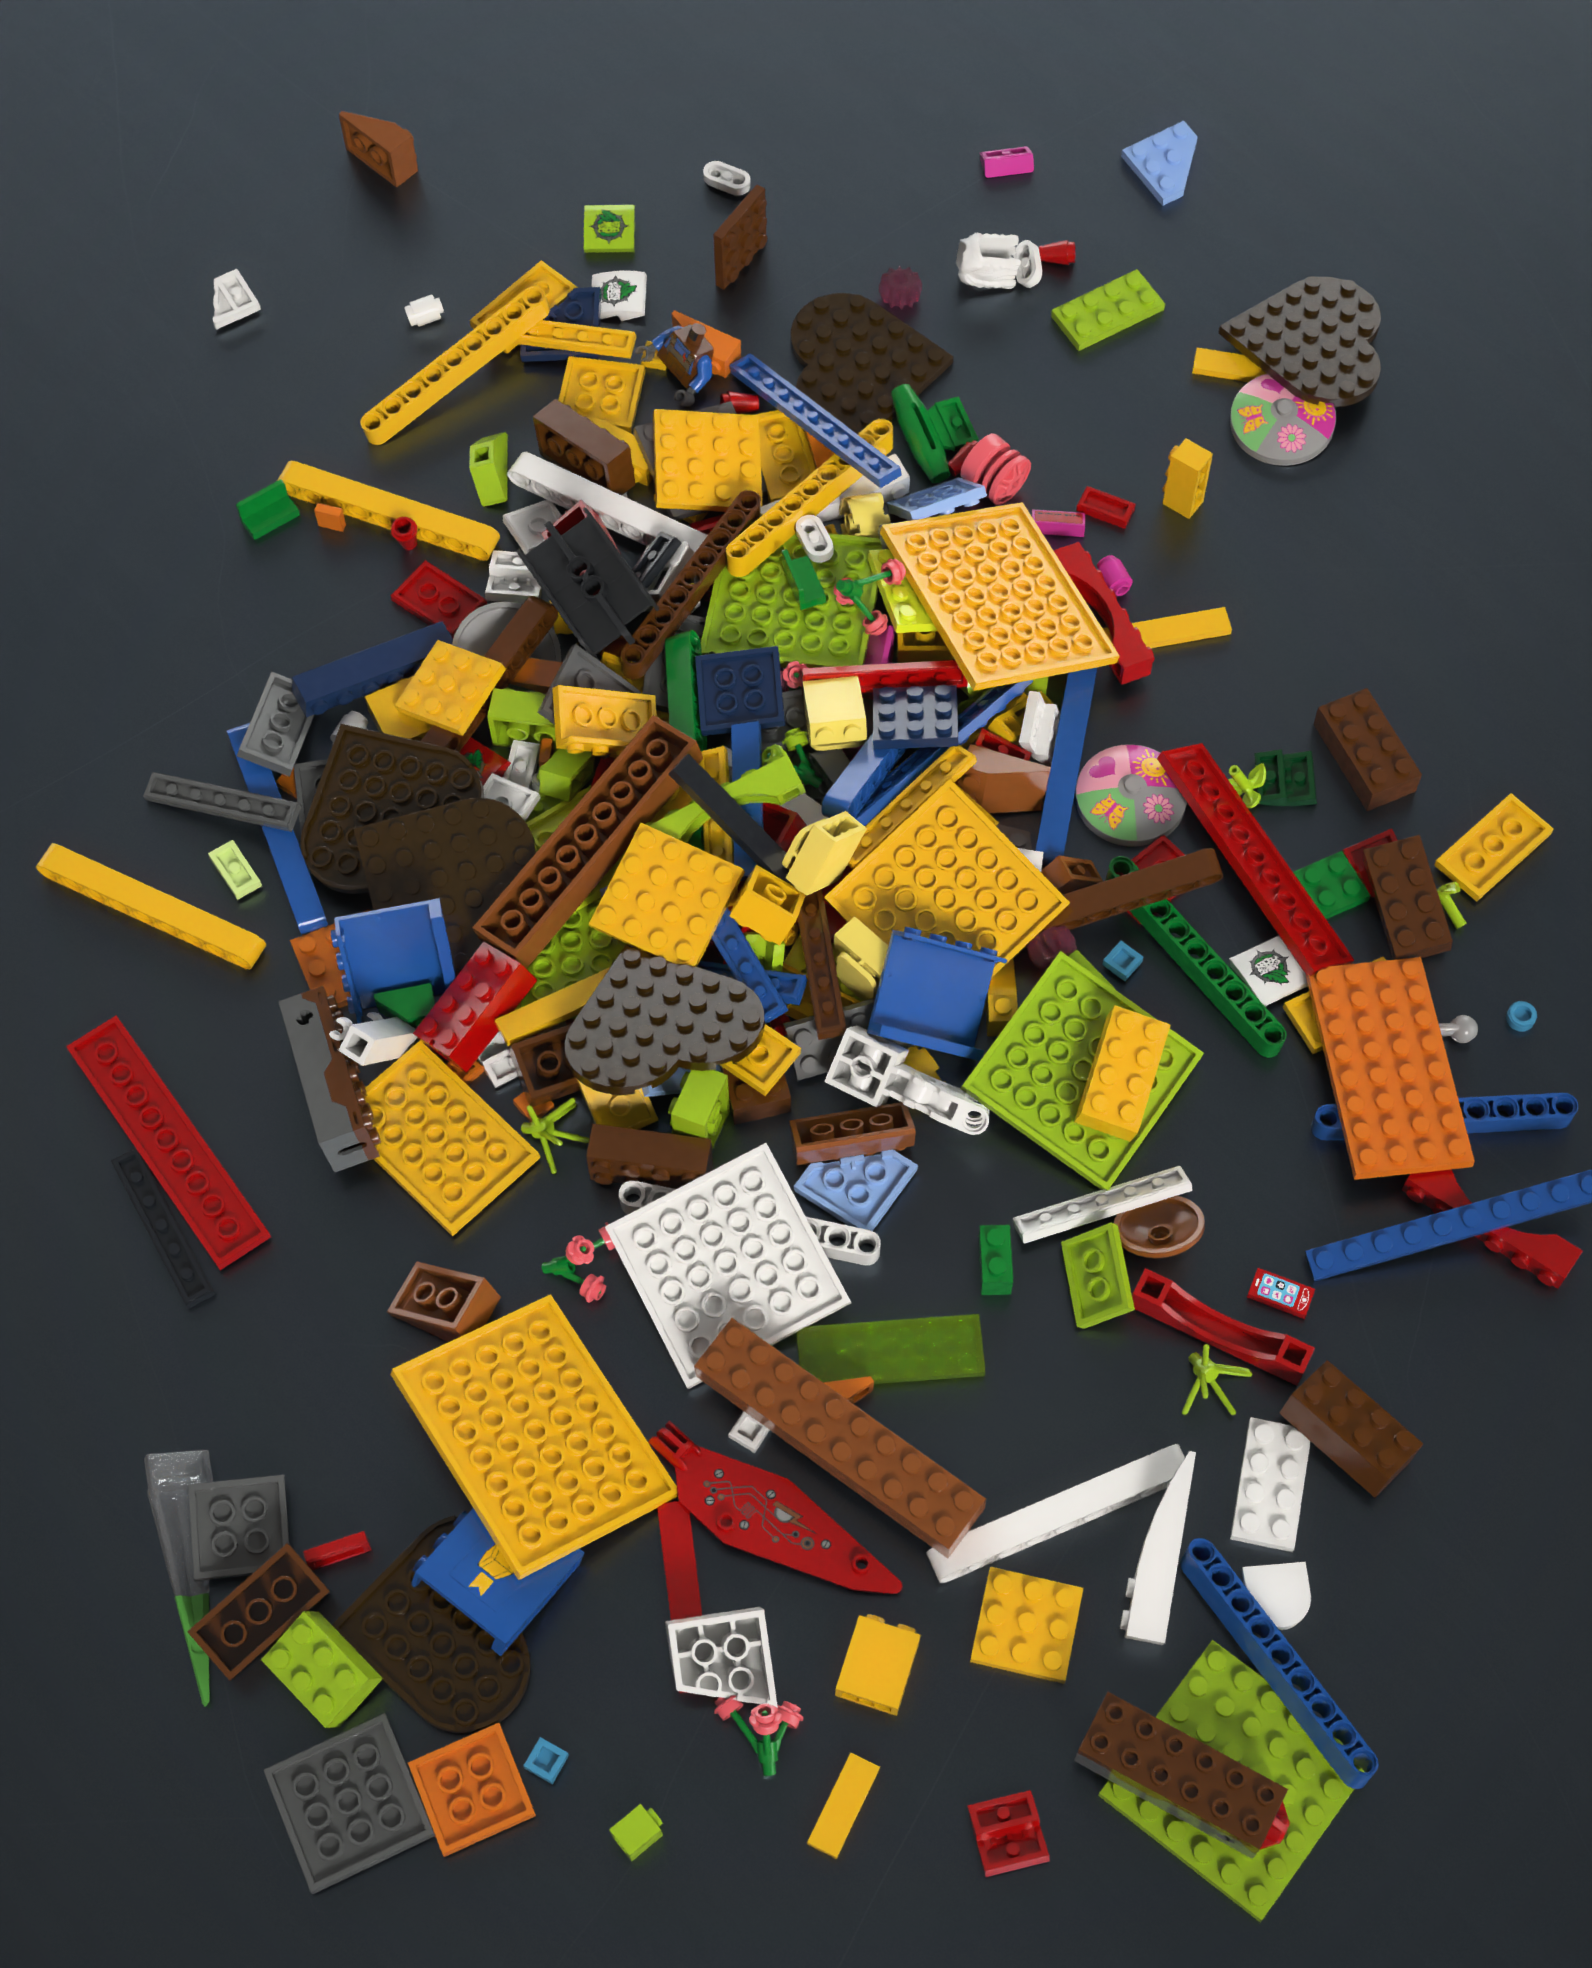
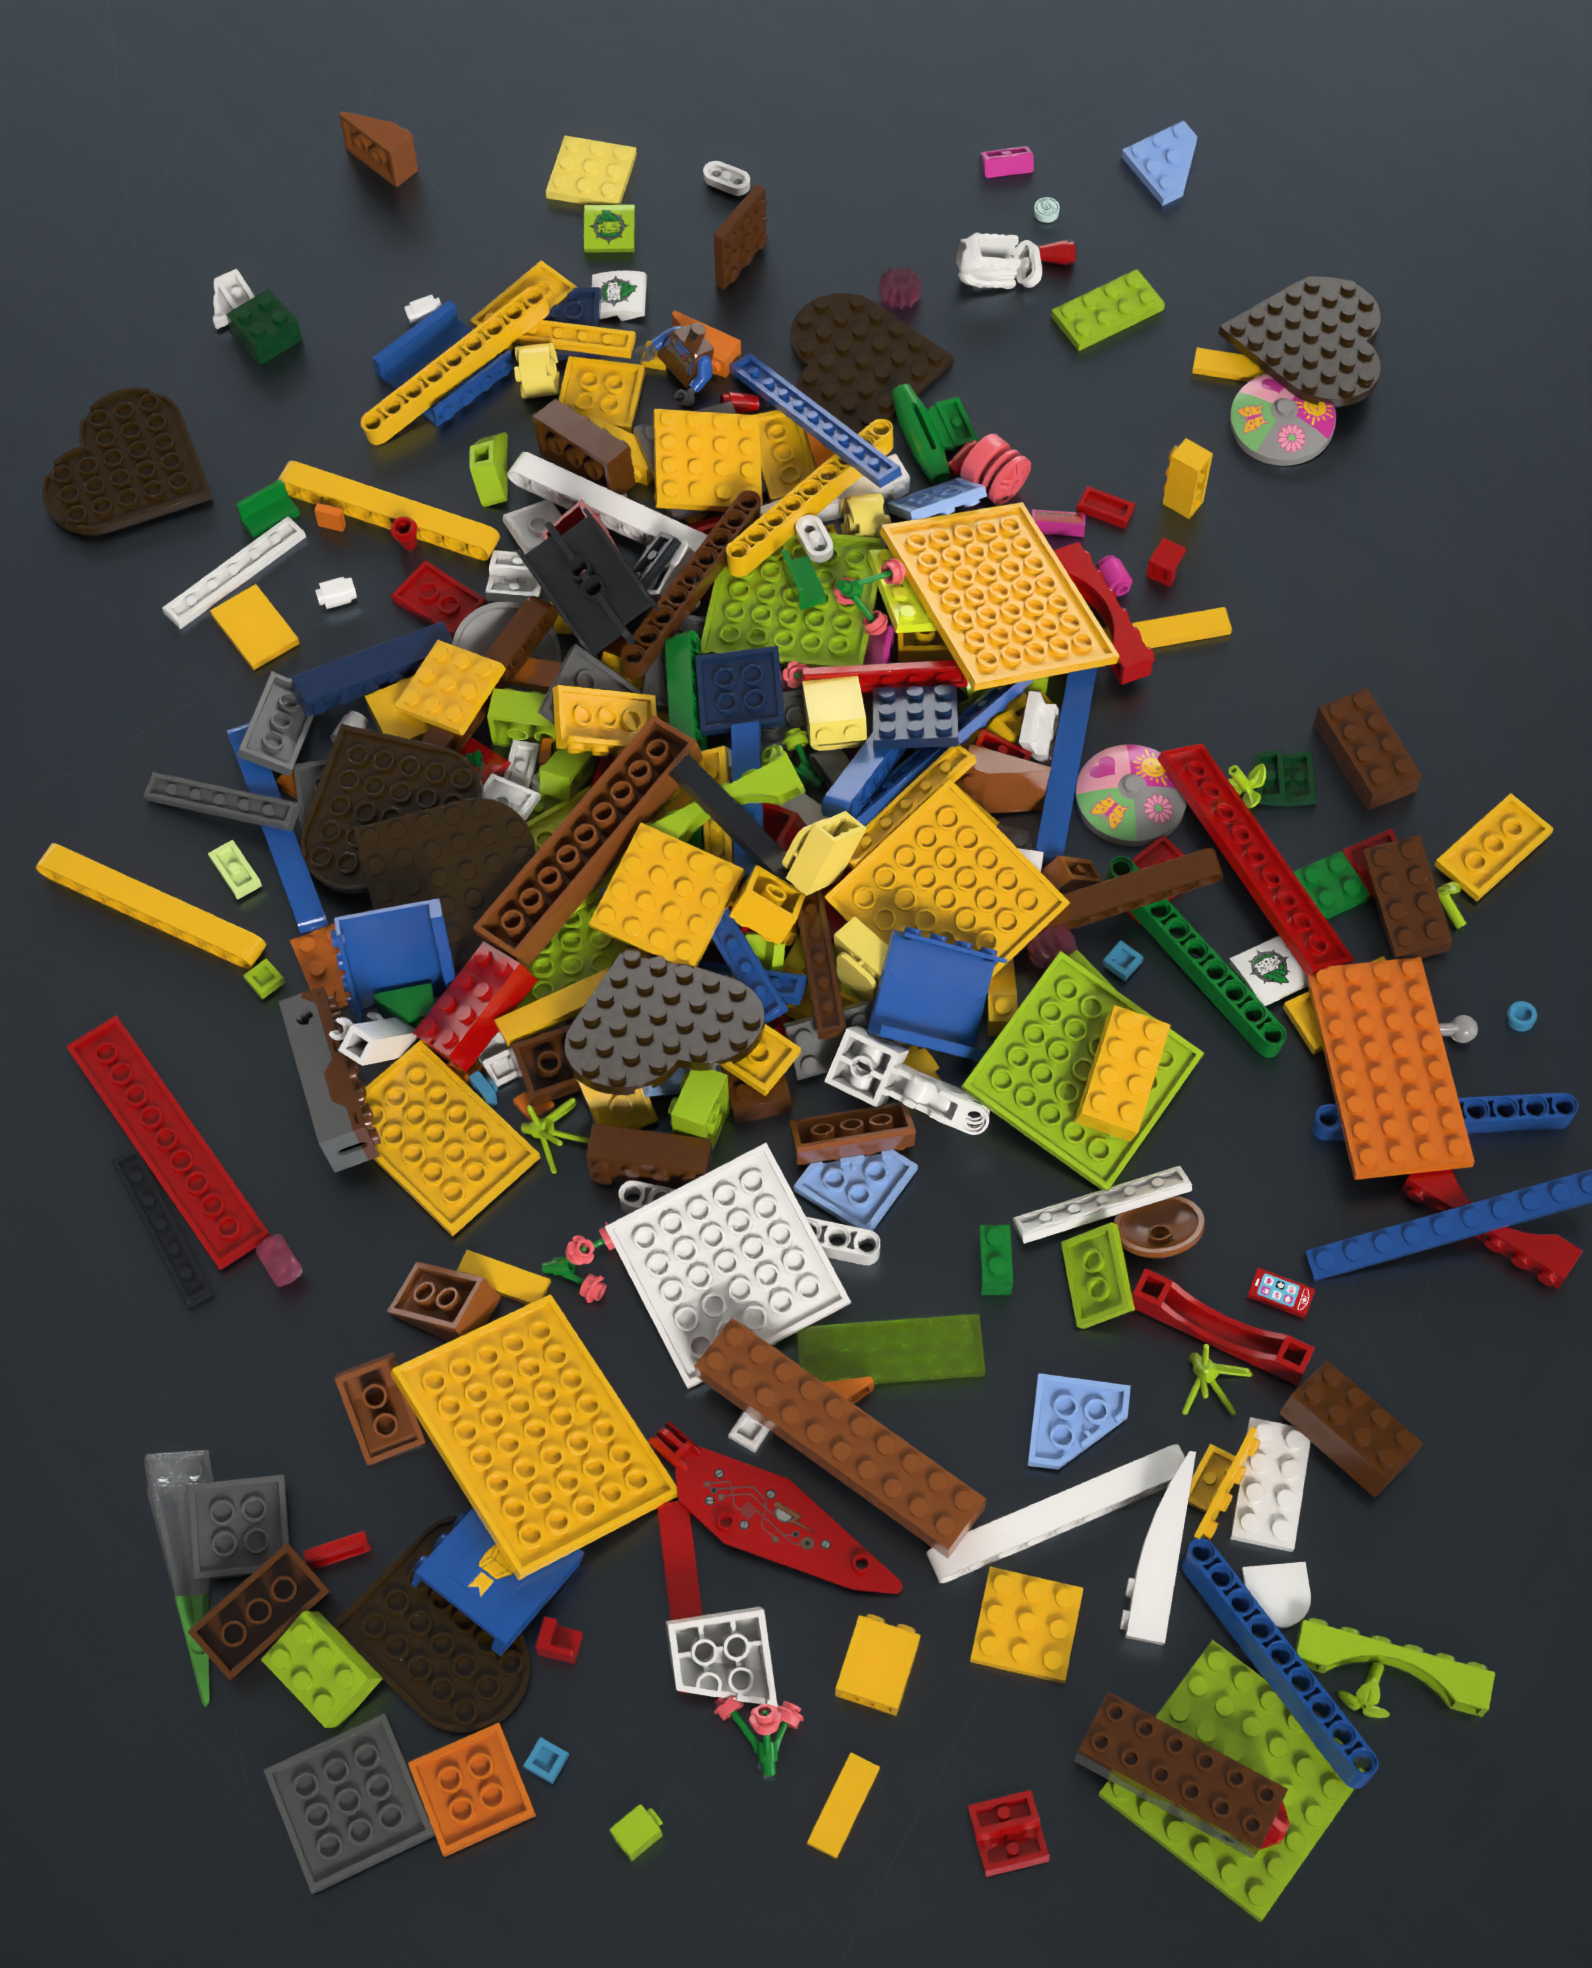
none -> dark brown plate [42,387,213,535]
none -> white tile [162,516,306,629]
none -> yellow tile [210,584,300,671]
none -> dark green brick [226,288,302,365]
none -> lime plate [243,958,285,1000]
none -> clear pink gear [256,1234,302,1287]
none -> white brick [315,576,357,609]
none -> dark orange slope [334,1352,426,1466]
none -> blue panel [372,300,514,427]
none -> yellow tile [457,1250,551,1305]
none -> dark azure plate [469,1070,498,1108]
none -> light yellow brick [515,343,560,399]
none -> red panel [535,1616,583,1664]
none -> light yellow plate [546,136,637,205]
none -> light blue plate [1028,1373,1131,1470]
none -> light aqua tile [1034,197,1059,223]
none -> red panel [1146,538,1186,587]
none -> yellow bracket [1188,1426,1261,1540]
none -> lime arch [1294,1618,1495,1717]
none -> lime plant [1336,1662,1390,1719]

